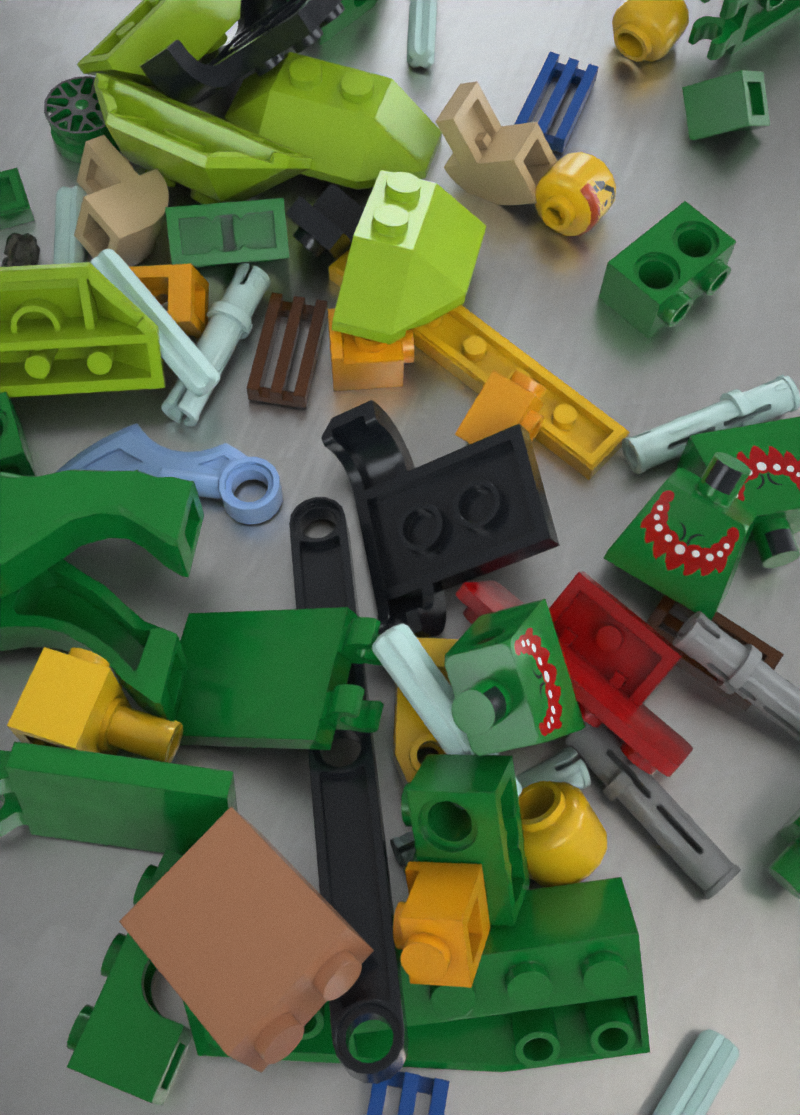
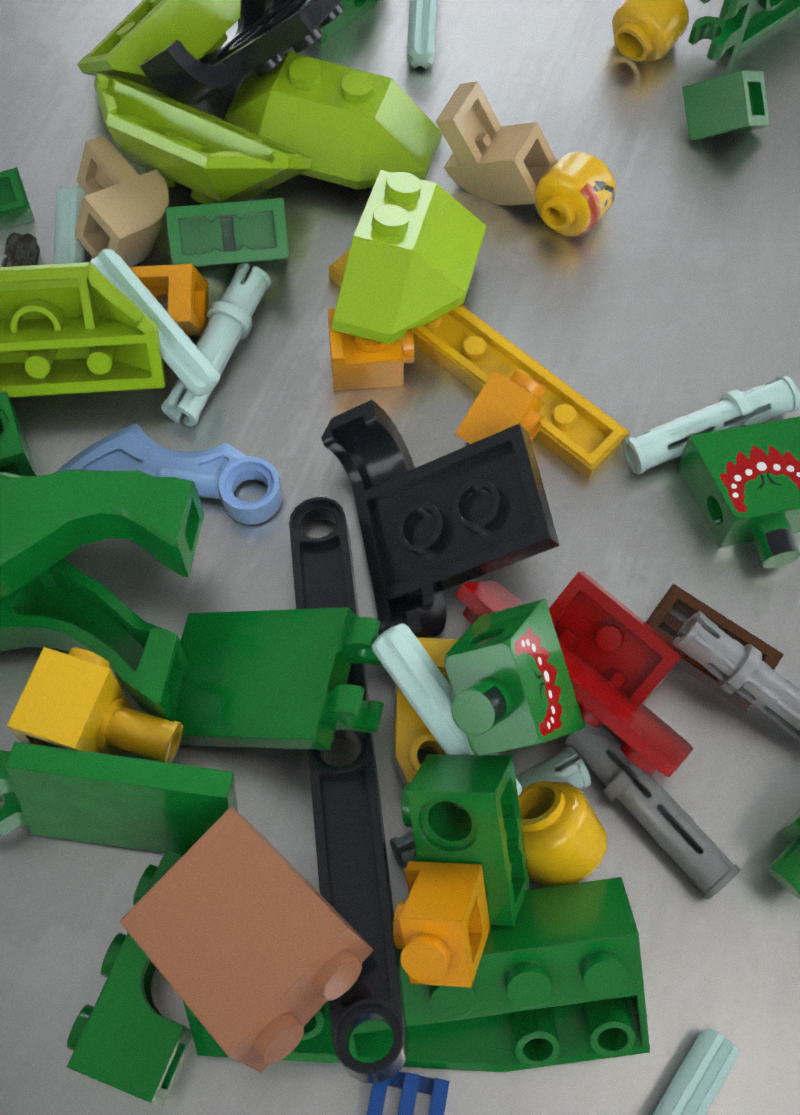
green wheel [44,76,120,164] -> none
reddish brown tile [246,292,328,409] -> none
black bracket [285,184,364,260] -> none
blue tile [514,51,599,153] -> none
green brick [599,201,736,339] -> none
green torso [603,452,758,620] -> none

